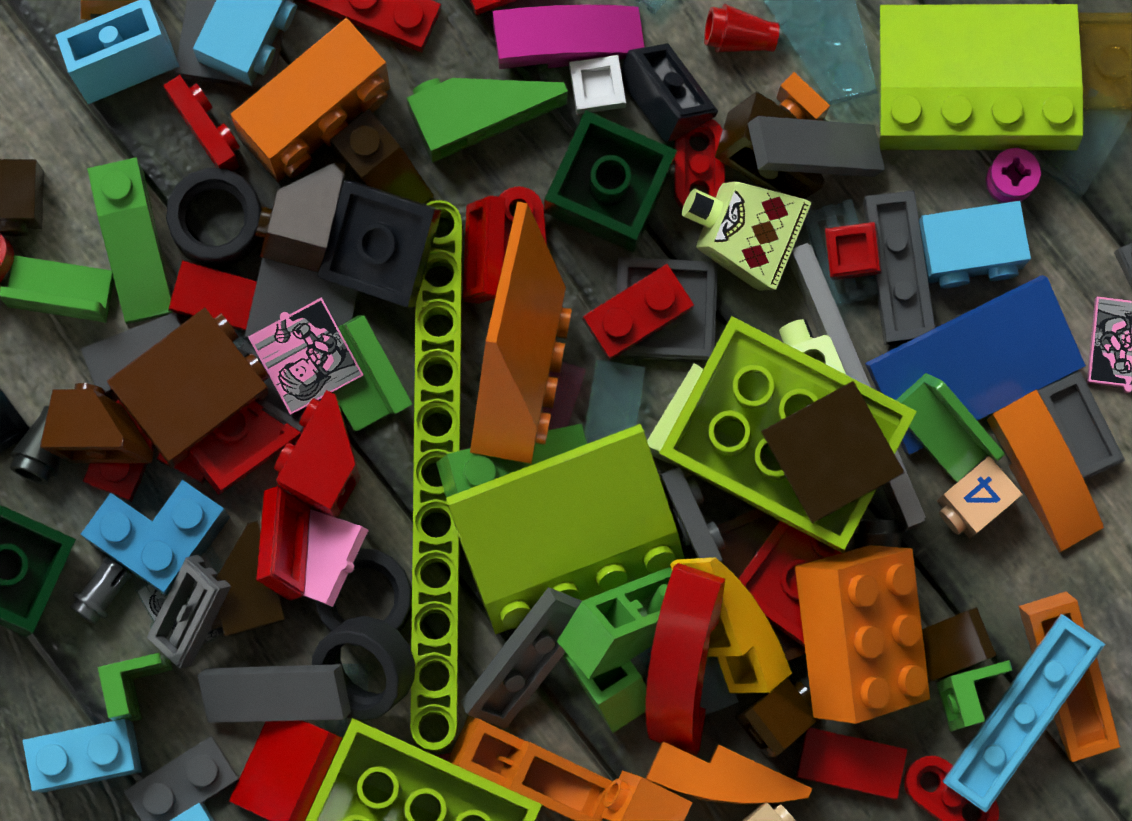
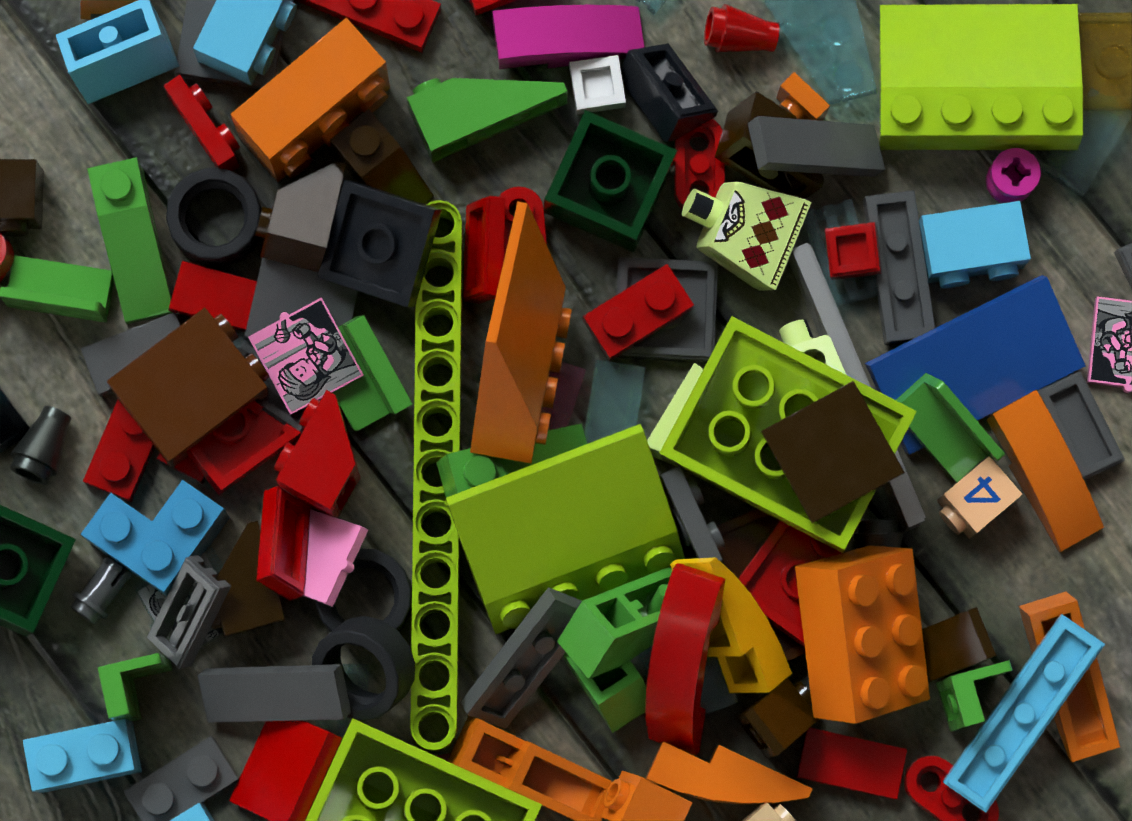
reddish brown slope [40,383,153,463] -> none

